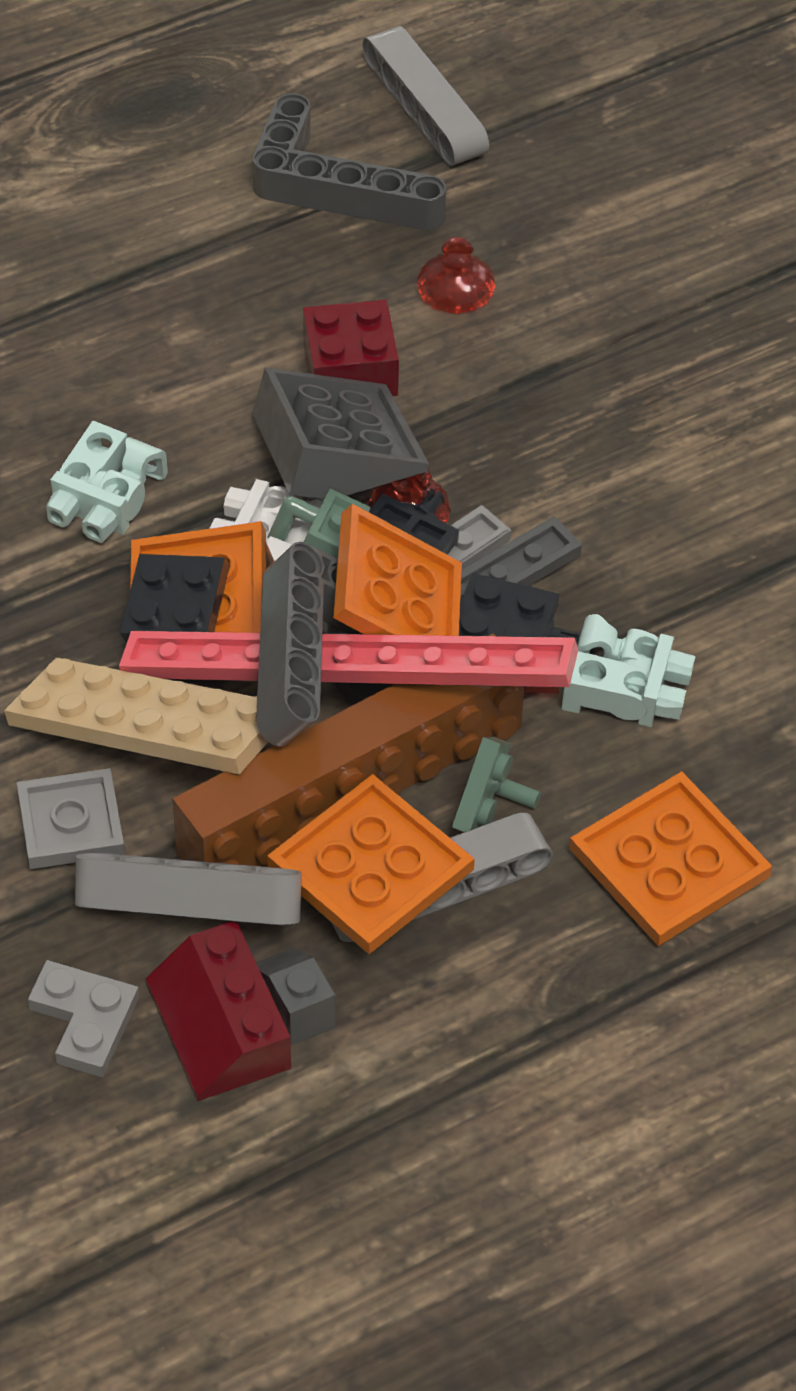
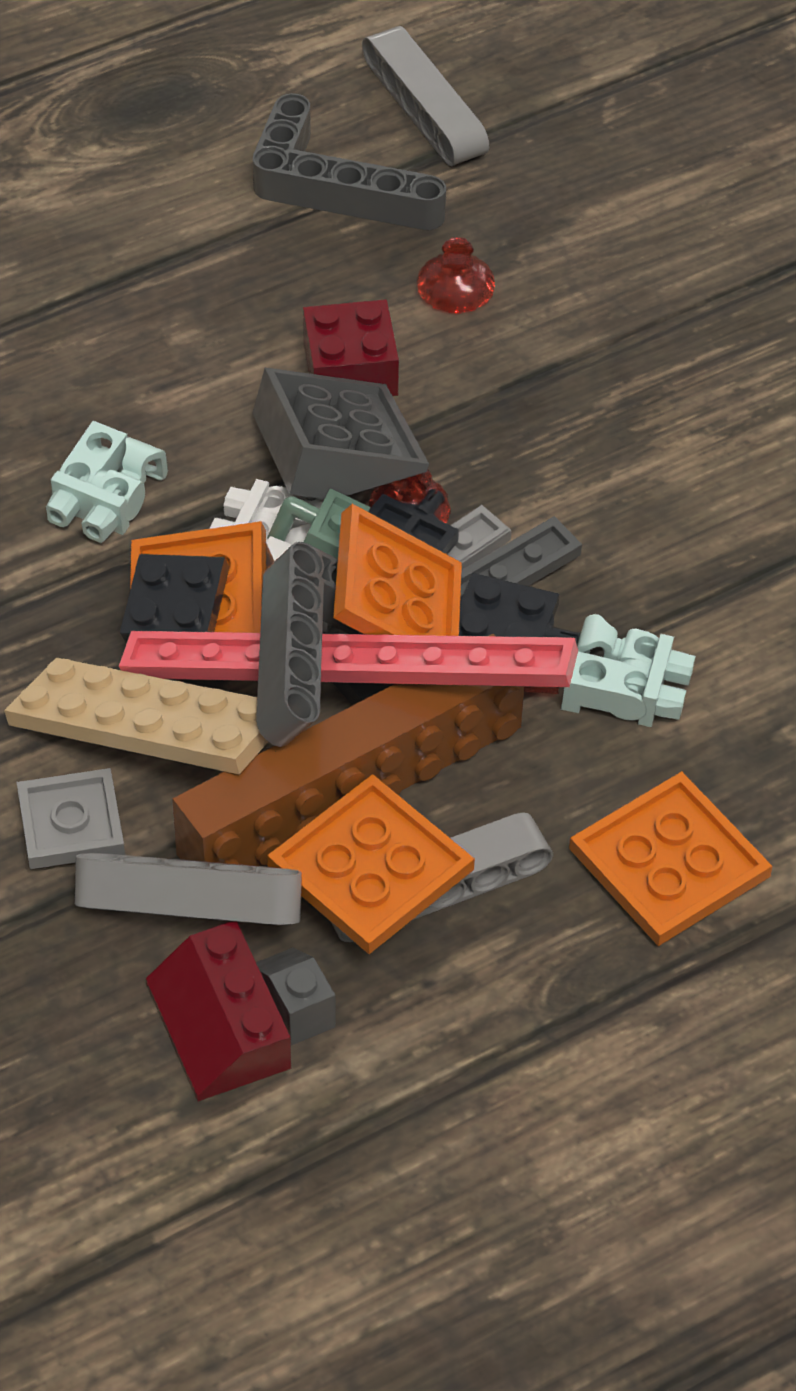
light grey plate [28,960,139,1078] -> none
sand green plate [452,737,541,832] -> none

